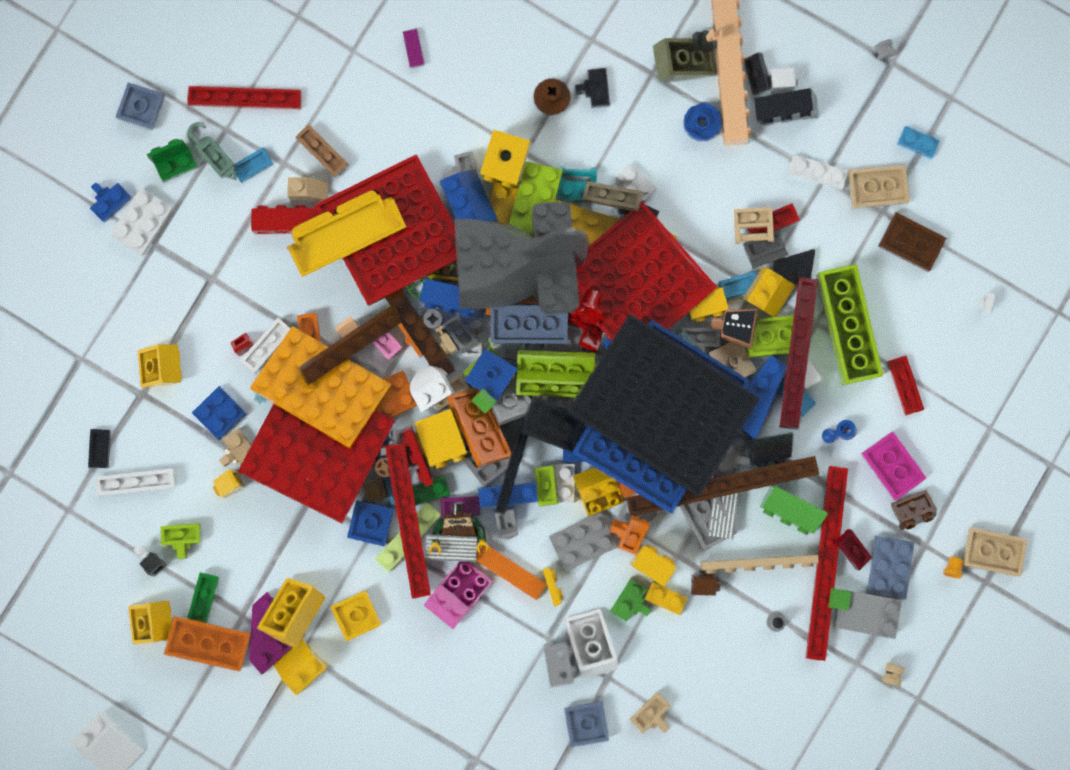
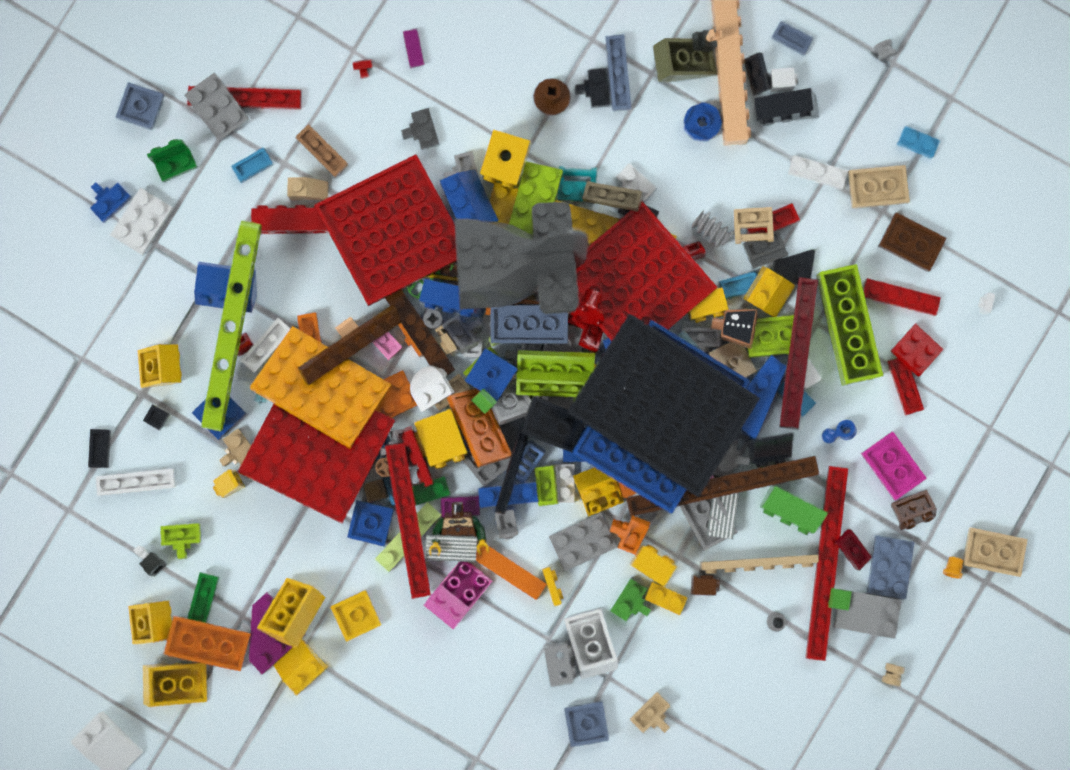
sand green plate [187,122,237,180] -> none
yellow slope [286,191,406,277] -> none
none -> black plate [143,404,170,431]
none -> yellow slope [143,663,207,707]
none -> light grey plate [184,72,249,142]
none -> blue slope [194,261,257,313]
none -> lime beam [201,220,262,431]
none -> red tile [352,59,373,79]
none -> dark grey hinge [401,108,440,150]
none -> medium blue slope [516,440,546,484]
none -> sand blue plate [605,34,631,111]
none -> red slope [683,241,706,261]
none -> light grey piece [691,210,735,248]
none -> sand blue tile [771,21,814,56]
none -> red plate [863,278,941,316]
none -> red plate [890,323,944,377]

